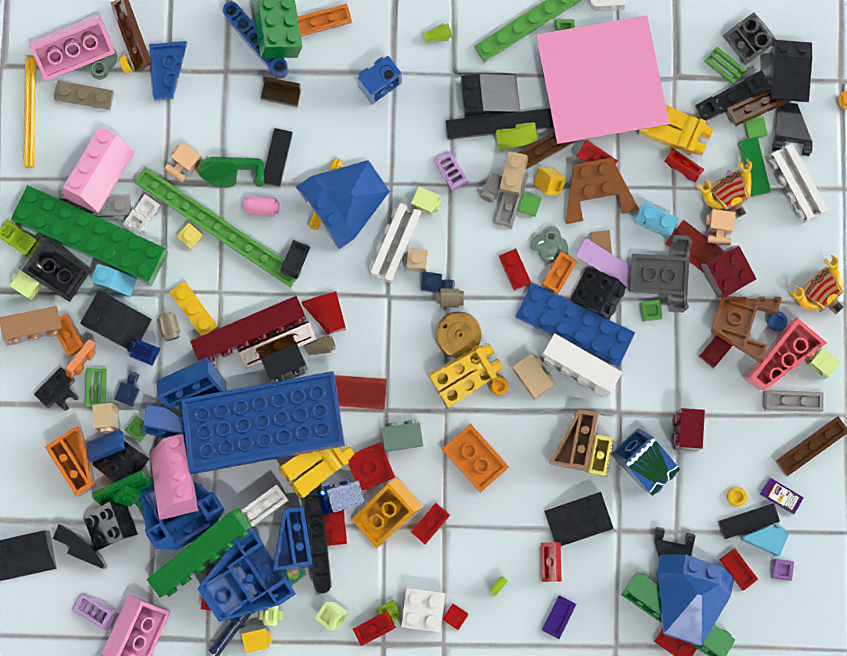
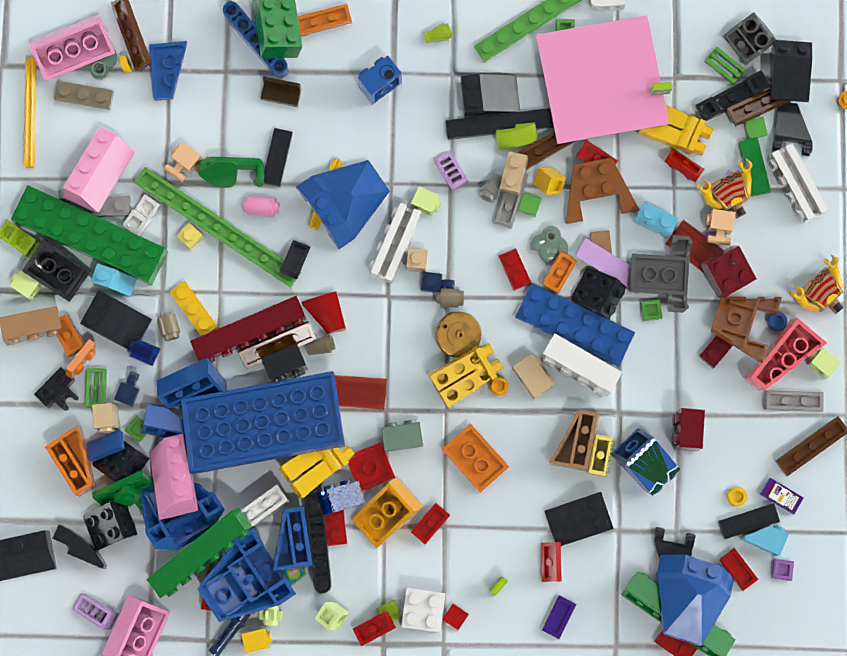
none -> lime tile [650,82,672,95]

